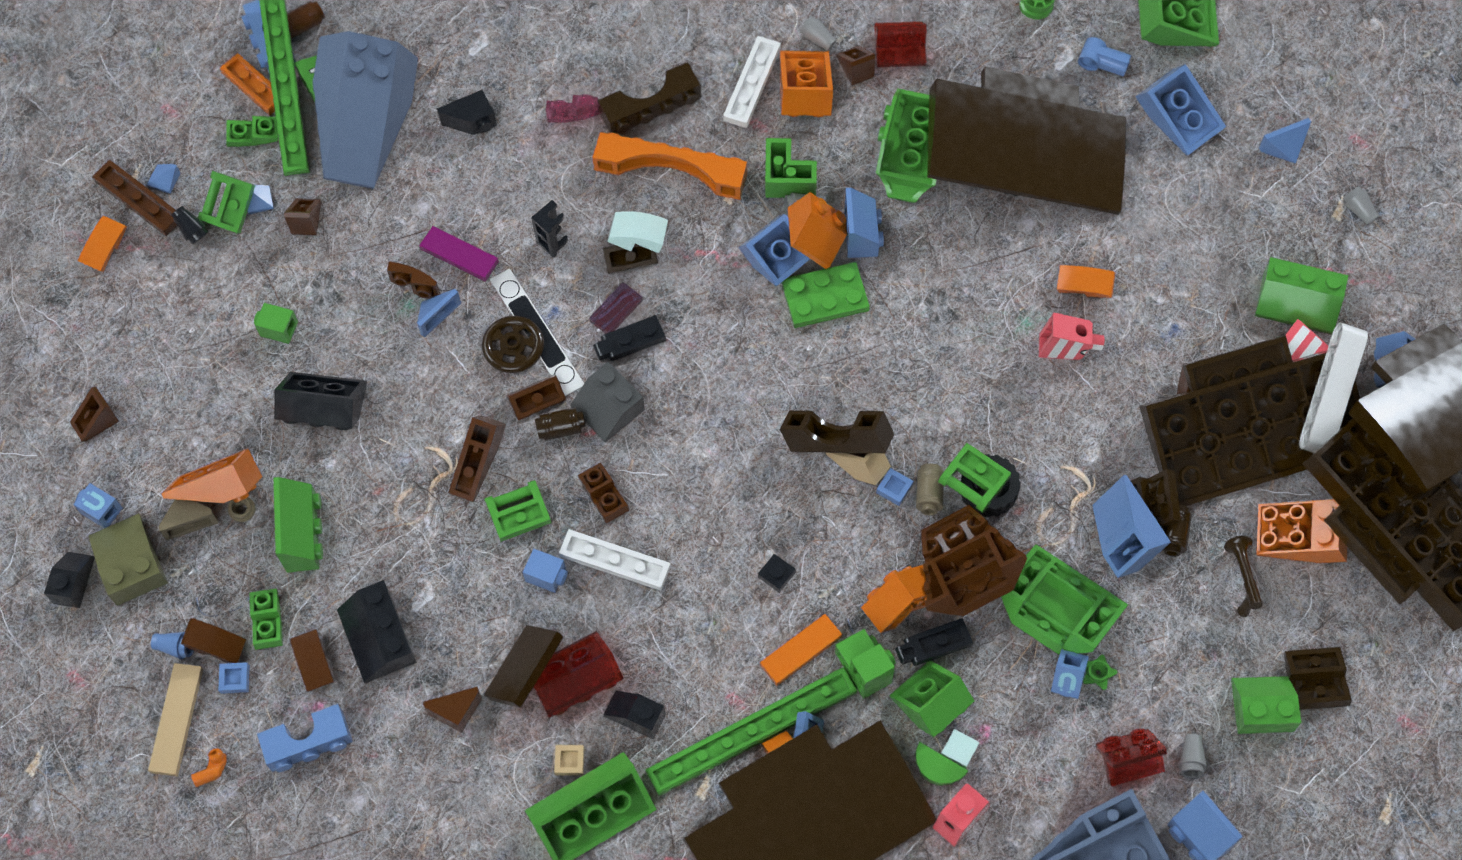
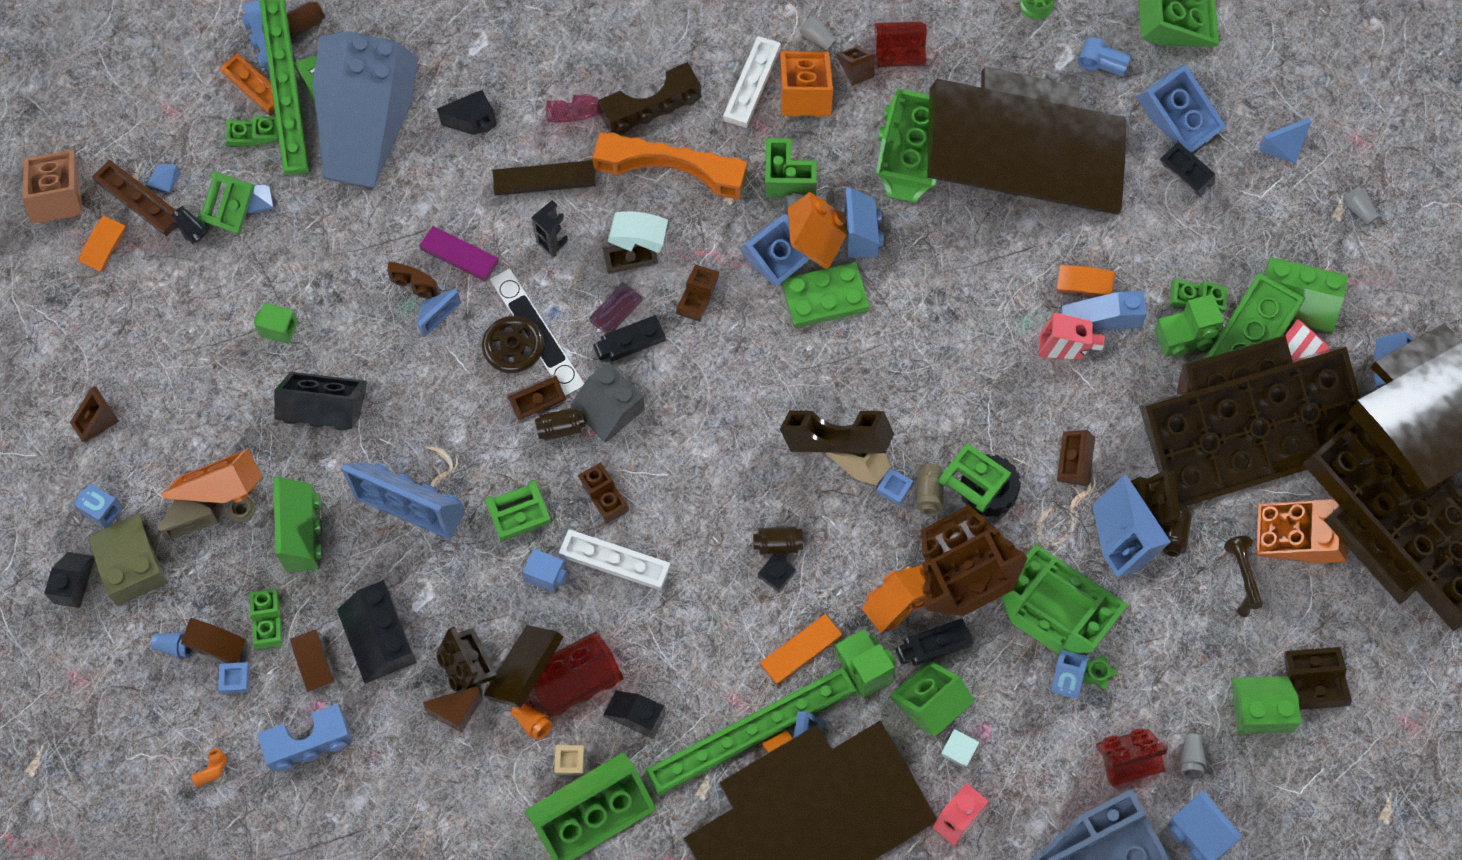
tan tile [148,663,203,777] -> none
reddish brown slope [284,198,321,235] -> none
reddish brown slope [448,416,506,502] -> none
bright green tile [915,742,968,786] -> none
white beam [1299,322,1368,453] -> none
none -> nougat slope [22,149,82,224]
none -> medium blue slope [341,462,465,540]
none -> dark brown bracket [437,627,497,692]
none -> dark brown tile [492,160,595,196]
none -> orange cone [511,704,552,740]
none -> reddish brown slope [676,264,720,322]
none -> dark brown head [753,526,803,555]
none -> reddish brown slope [1057,430,1095,486]
none -> medium blue slope [1061,291,1147,330]
none -> bright green brick [1154,294,1224,357]
none -> black hinge [1160,142,1216,197]
none -> bright green slope [1169,278,1228,312]
none -> bright green tile [1206,272,1306,358]

